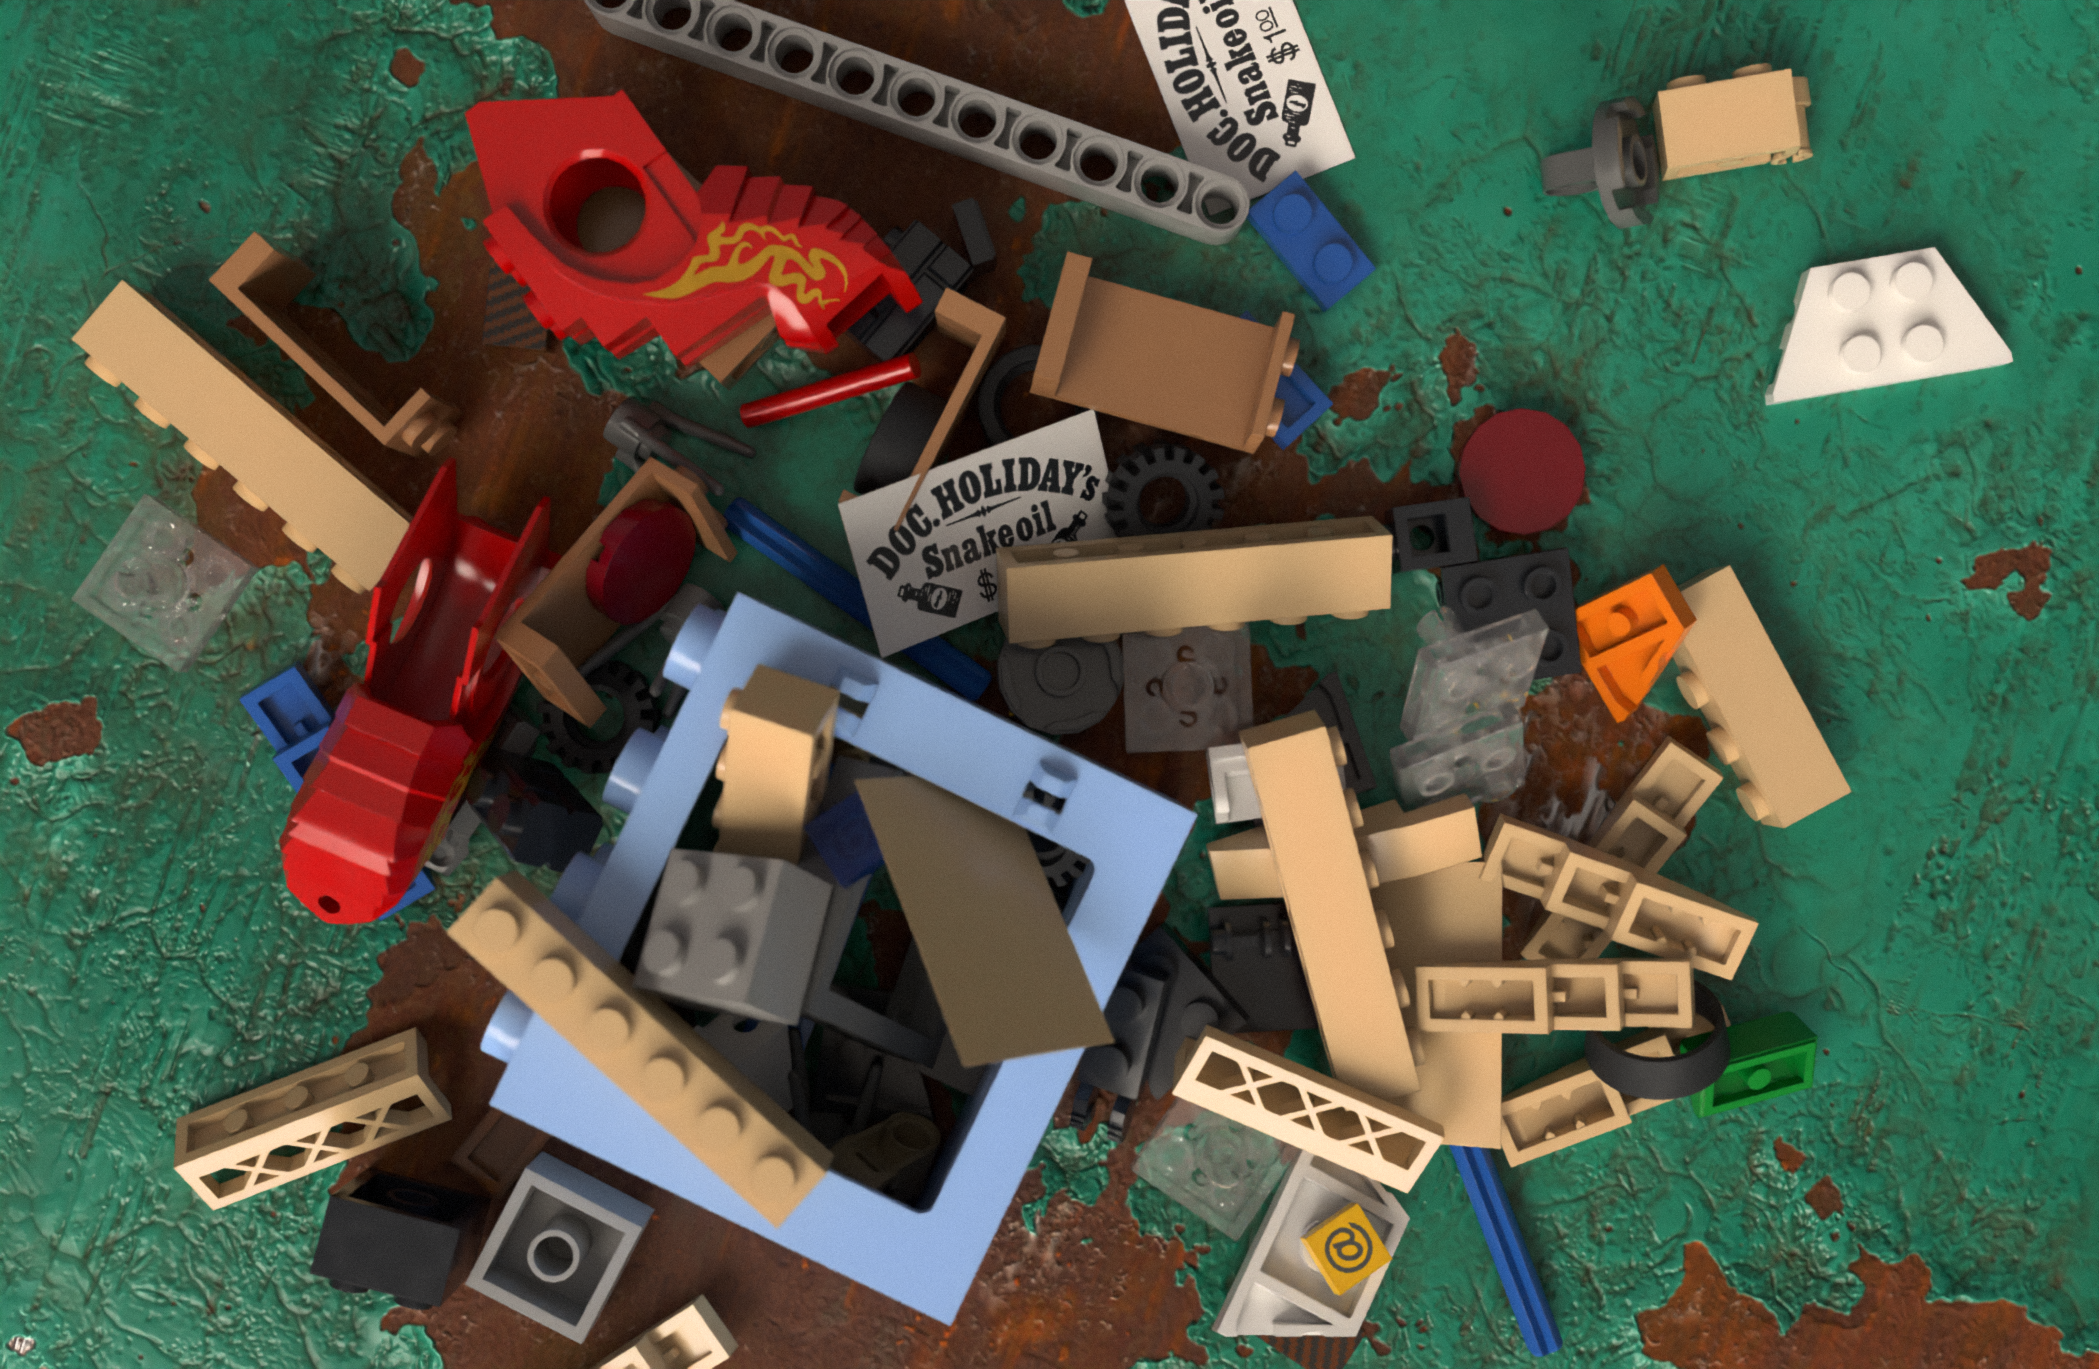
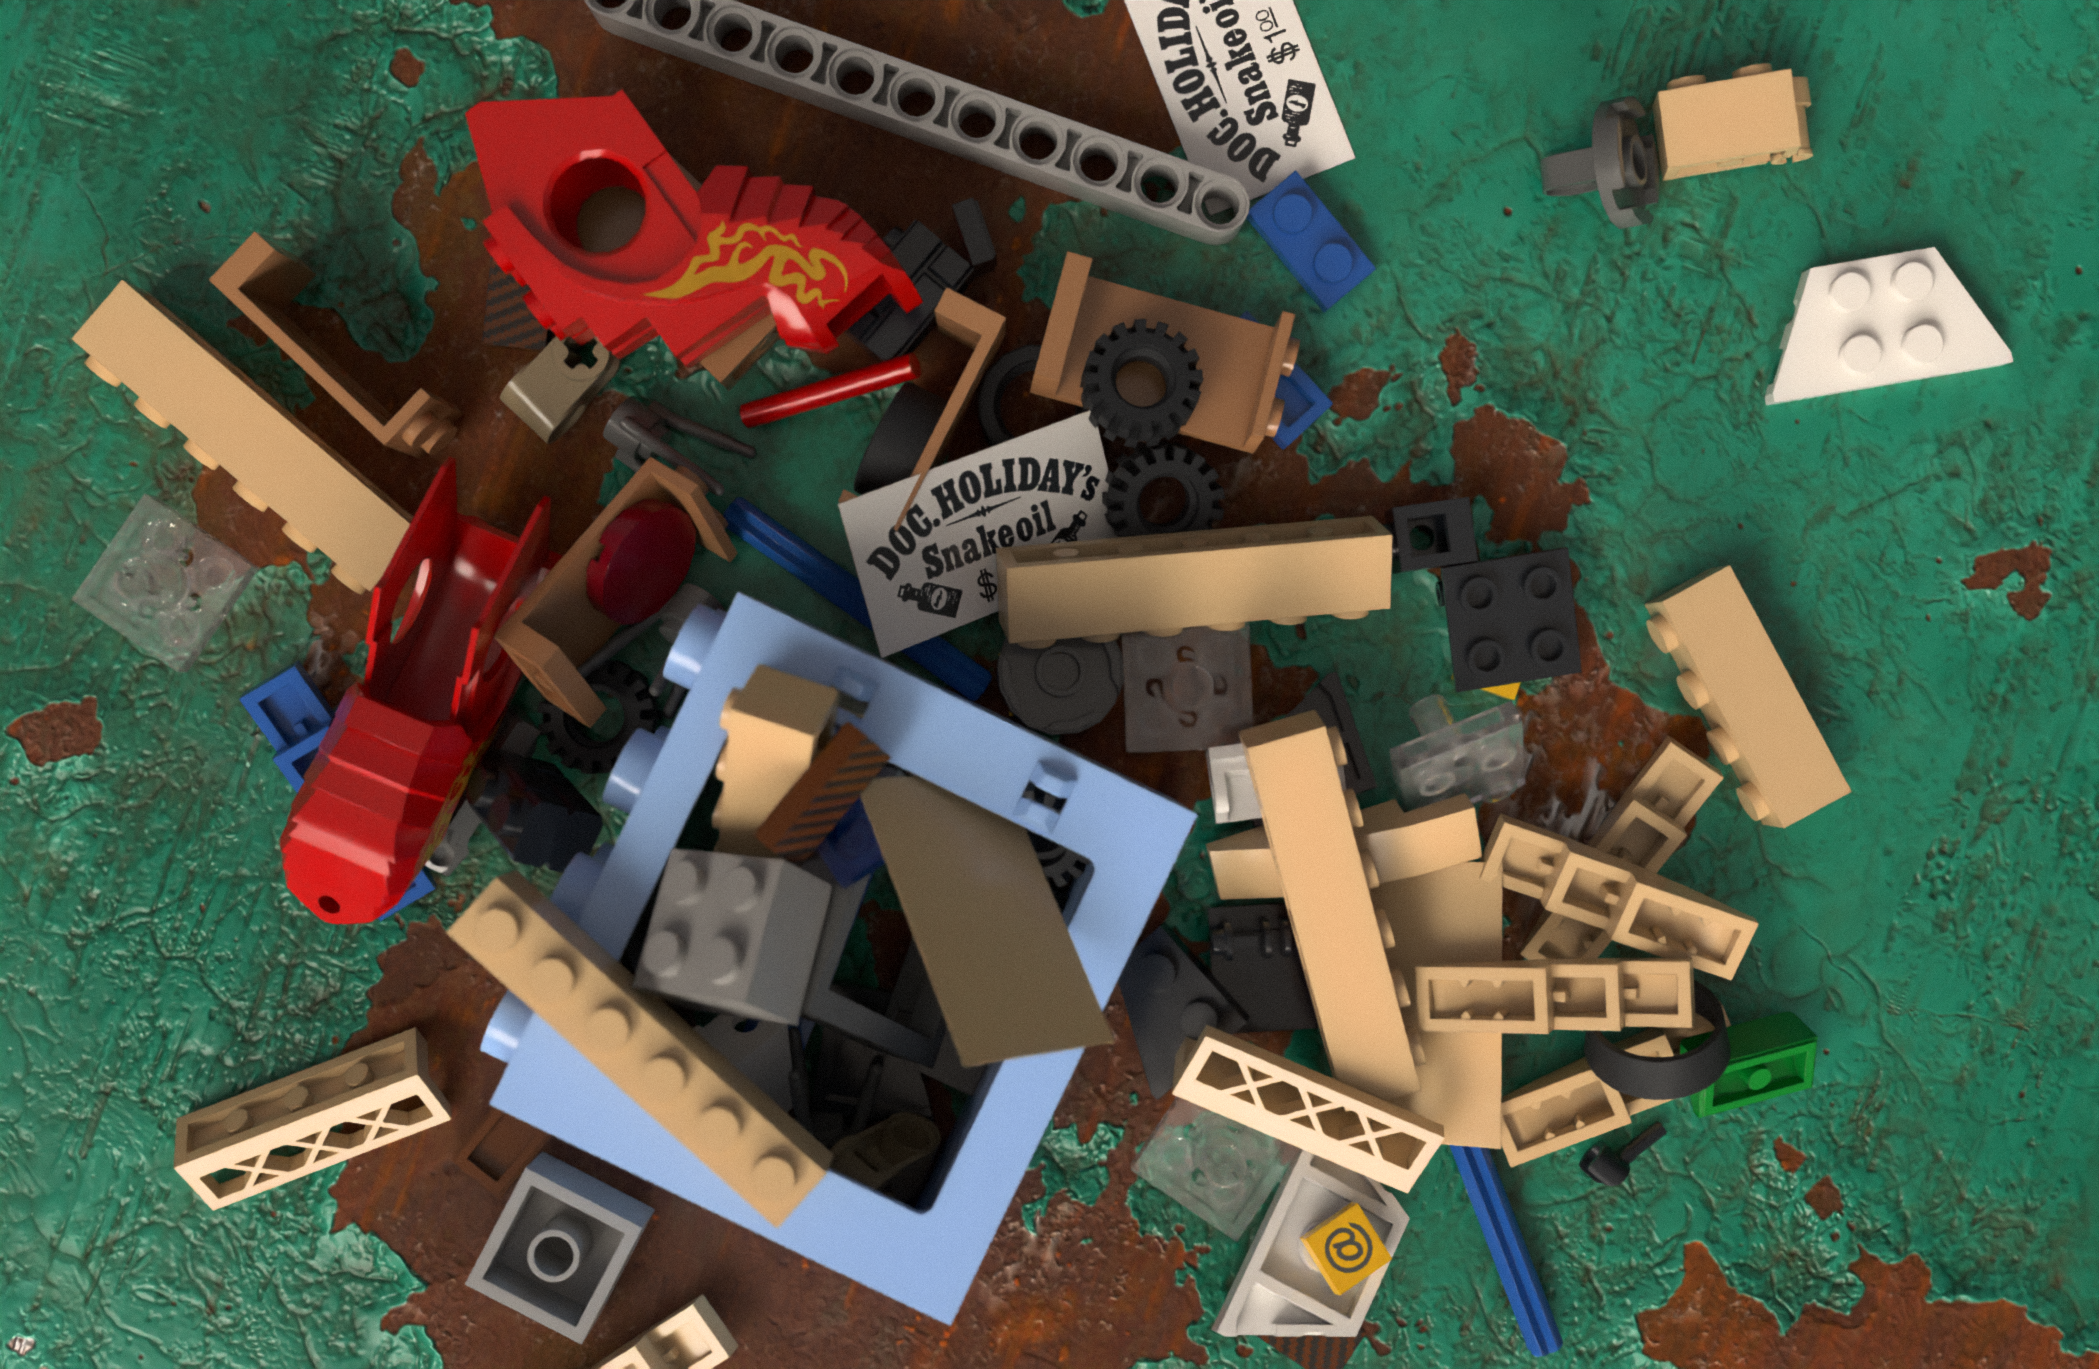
black brick [310,1167,492,1310] -> none
black hinge [1070,962,1170,1144] -> none
clear plate [1399,606,1549,746] -> none
dark red tile [1455,408,1586,536] -> none
orange wing [1575,564,1697,723] -> none
none -> dark tan piece [500,336,622,444]
none -> reddish brown tile [754,721,891,868]
none -> black tyre [1080,319,1203,448]
none -> black hand [1579,1121,1667,1186]

